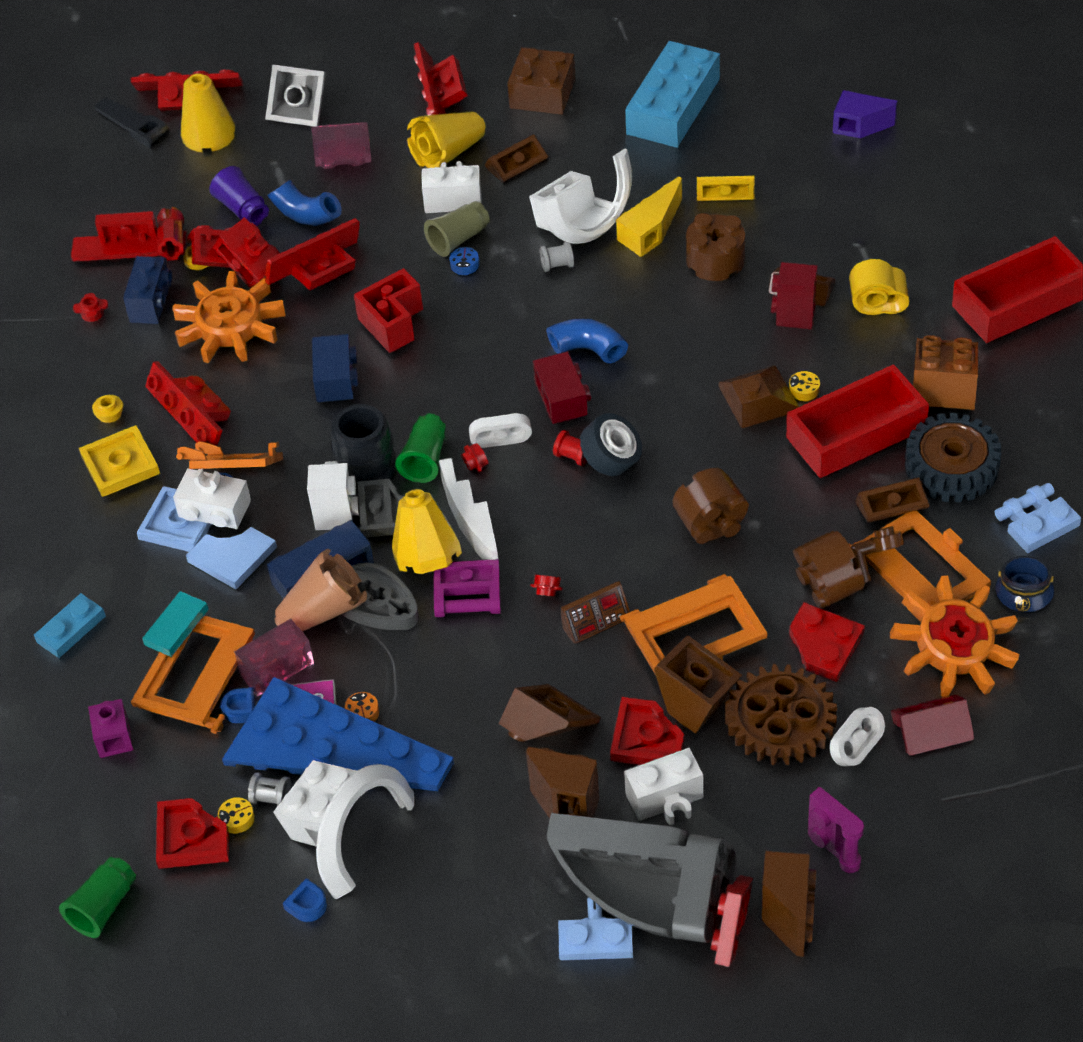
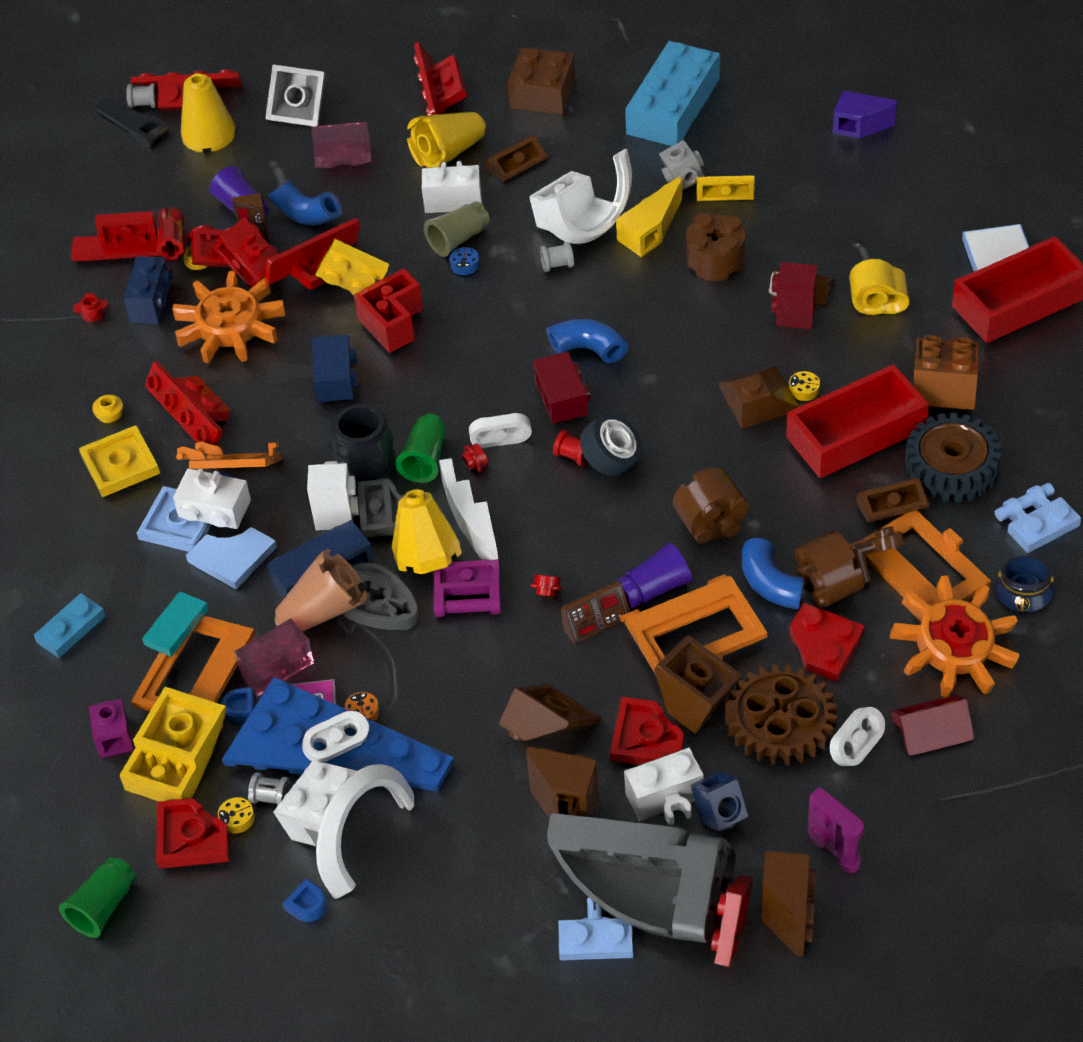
none -> yellow slope [119,687,226,801]
none -> light grey bush [126,83,158,109]
none -> slope [232,193,270,244]
none -> white plate [302,711,369,762]
none -> yellow plate [315,239,389,295]
none -> dark purple plant [616,542,692,608]
none -> light grey brick [659,140,704,190]
none -> dark blue brick [690,771,748,831]
none -> blue cylinder [741,538,804,610]
none -> white tile [962,224,1029,272]

